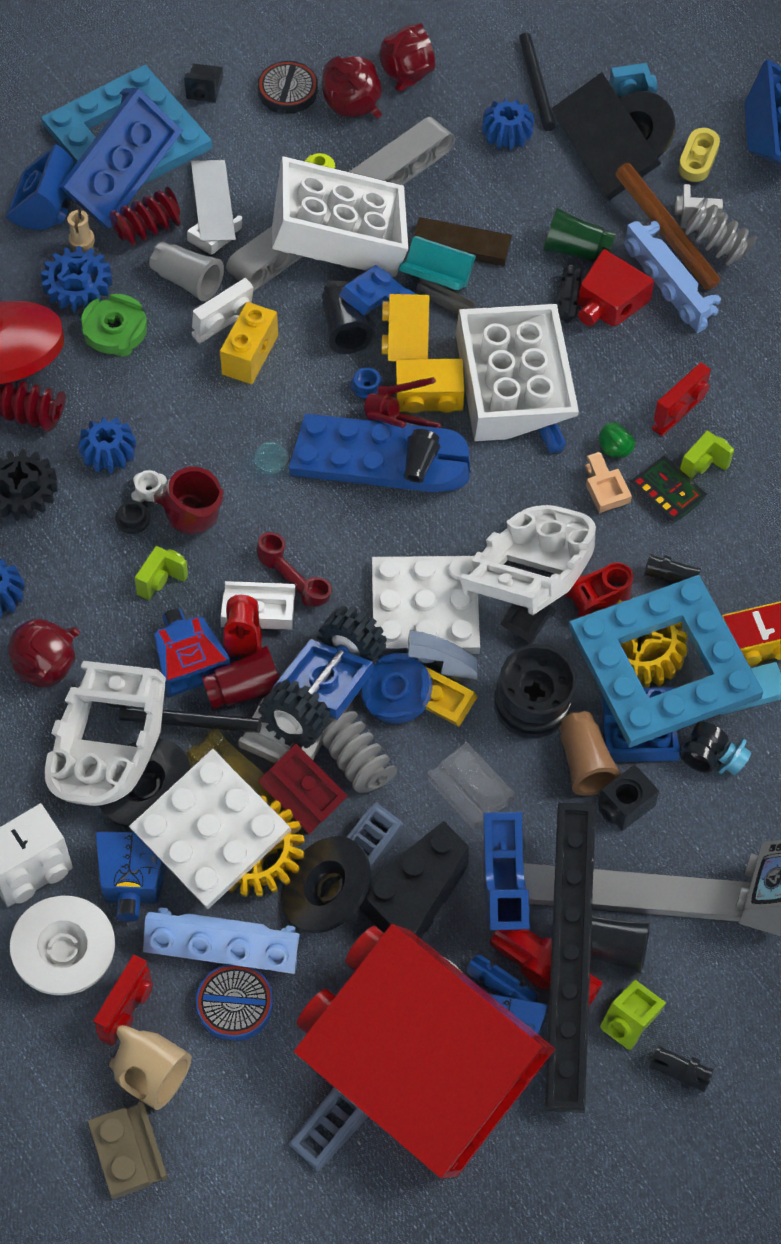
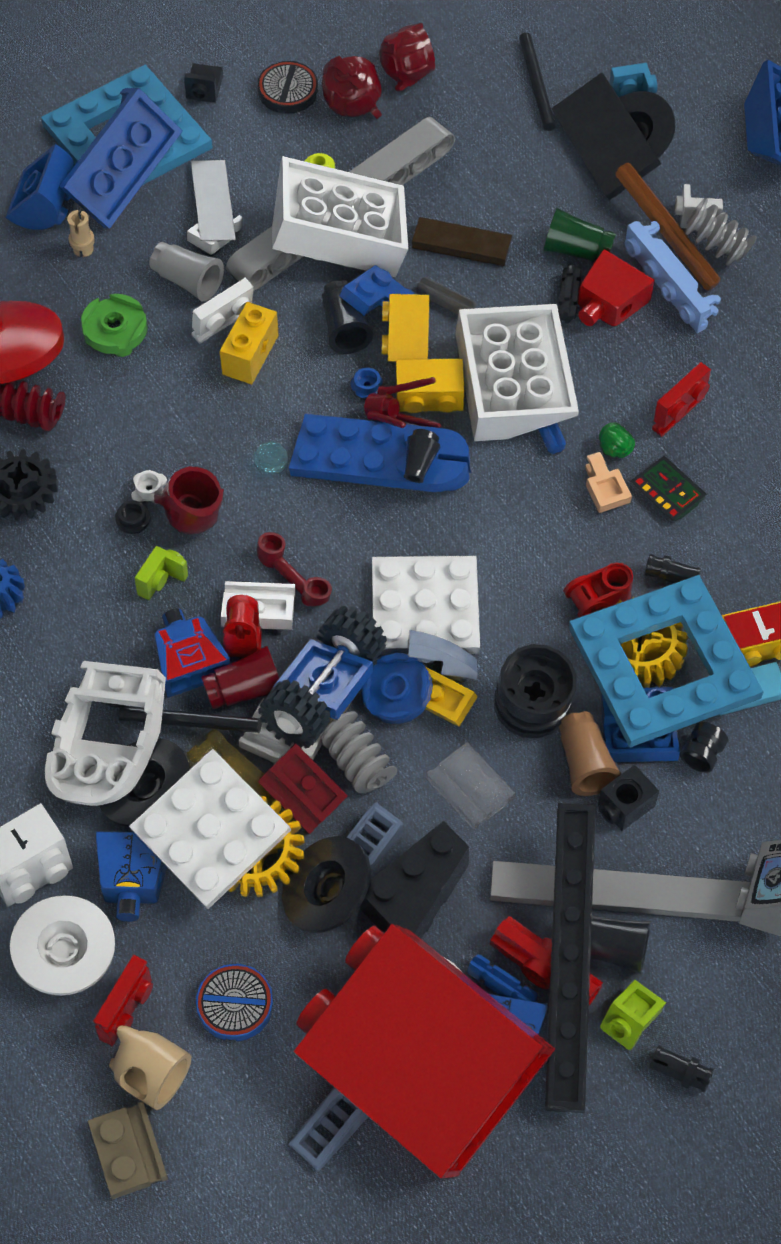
dark red helmet [8,619,81,688] -> none
blue gear [41,246,113,311] -> none
blue gear [78,416,137,475] -> none
dark red piece [109,186,181,247] -> none
light blue piece [143,908,300,974] -> none
teal panel [398,236,476,290] -> none
white slope [460,505,596,615] -> none
blue gear [482,98,534,151] -> none
blue arch [483,812,530,930] -> none
black bracket [500,604,557,644] -> none
light yellow plate [678,128,720,182] -> none
lime bracket [680,430,734,480] -> none
medium azure plate [718,738,751,776] -> none

